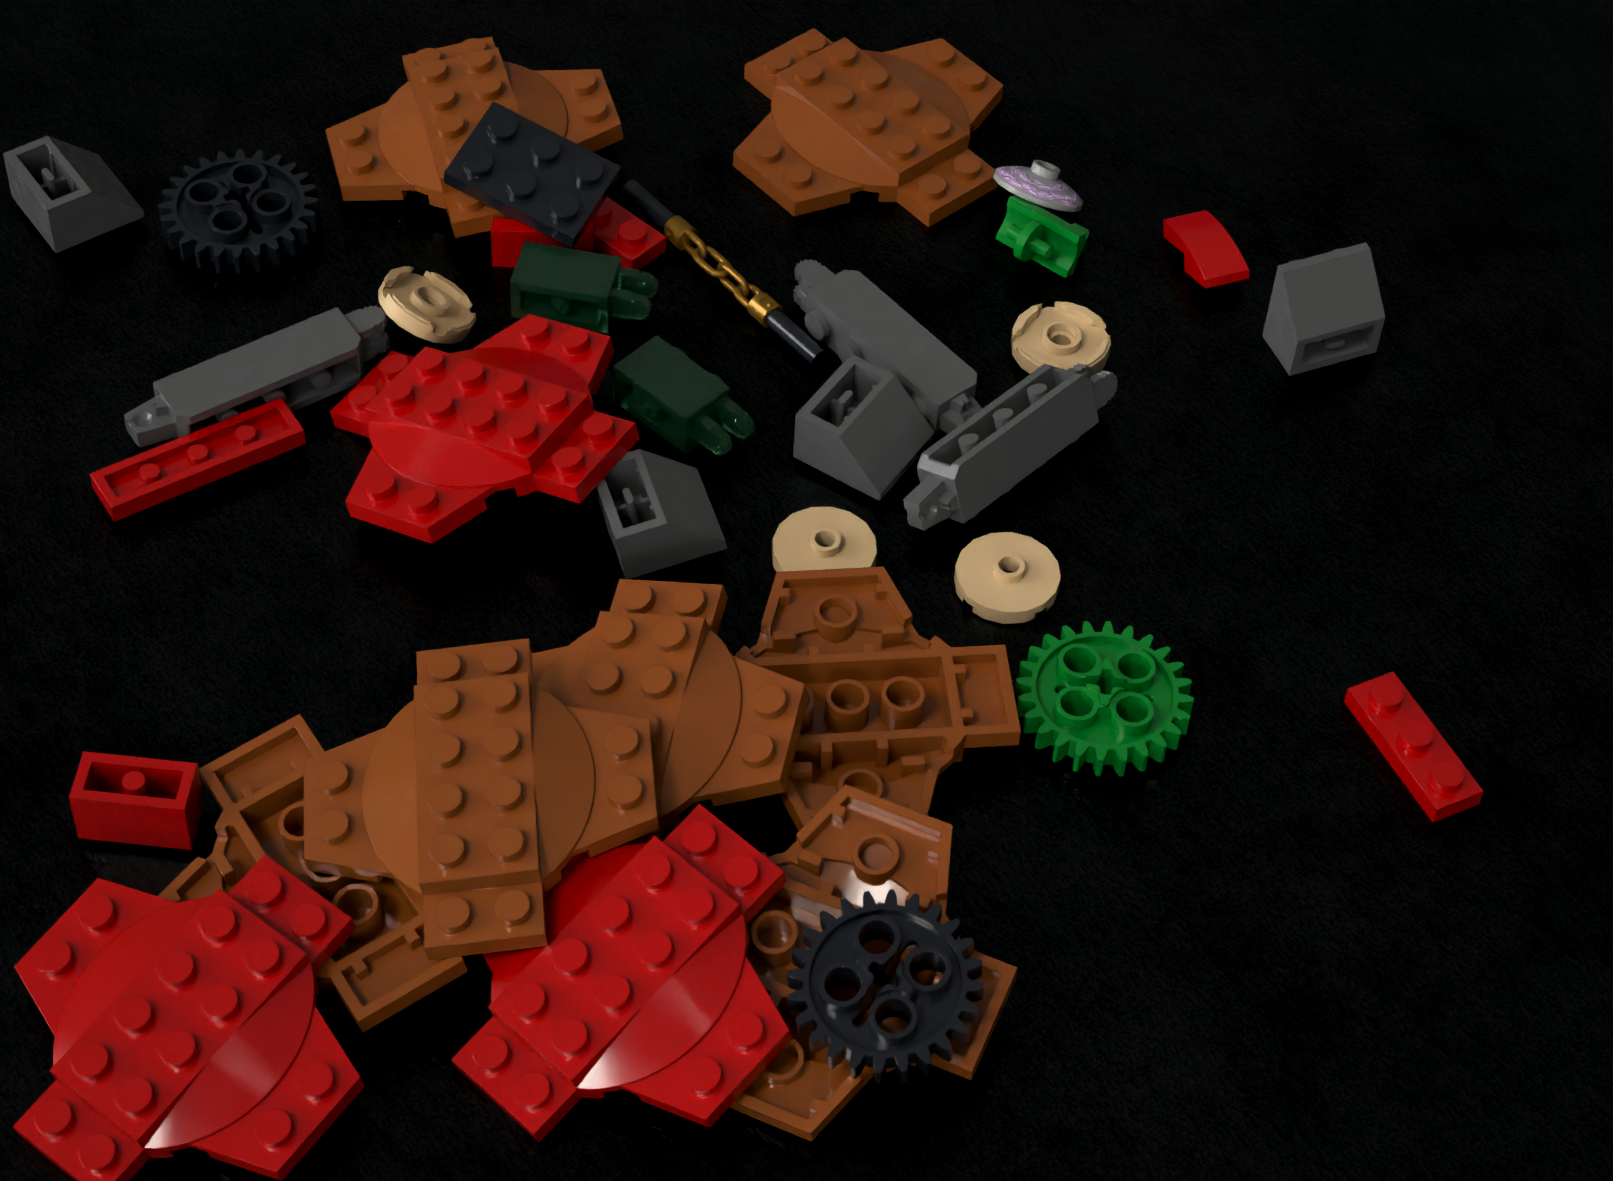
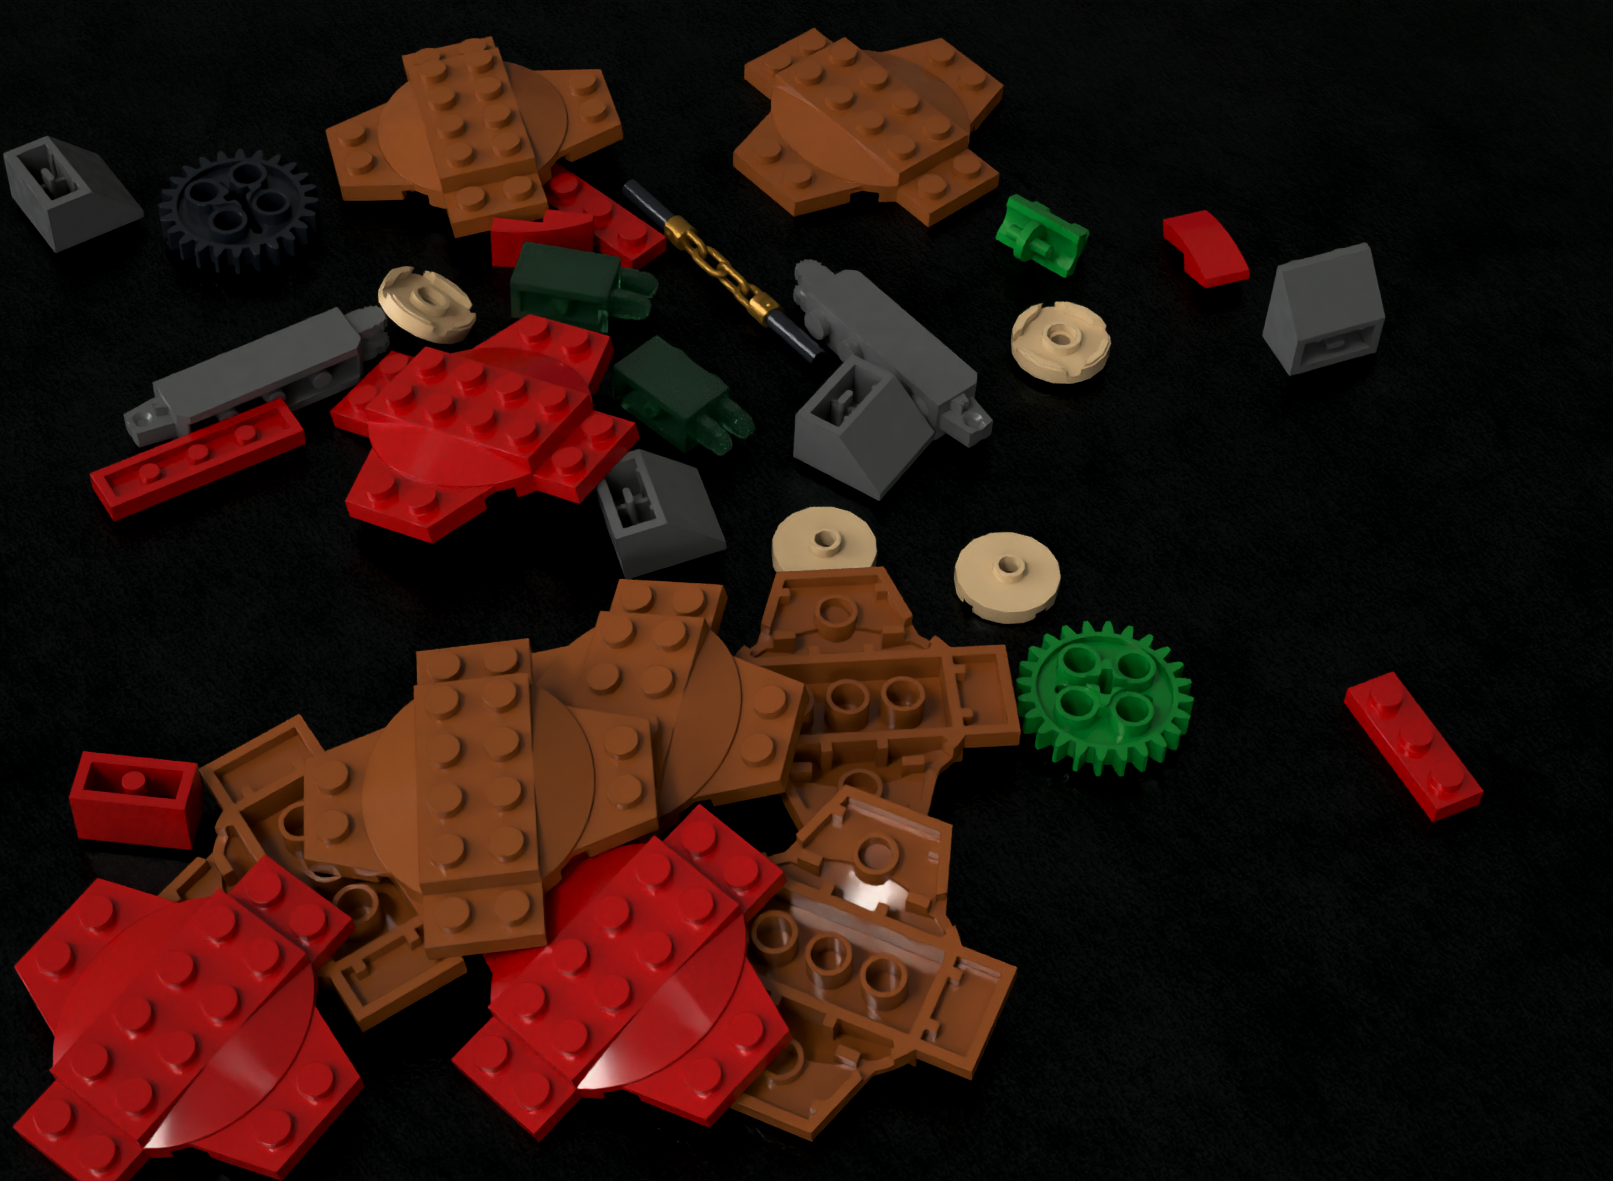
black plate [444,101,621,249] -> none
black gear [787,889,984,1084] -> none
dark grey hinge [903,363,1118,530] -> none
light grey dish [993,160,1083,212] -> none

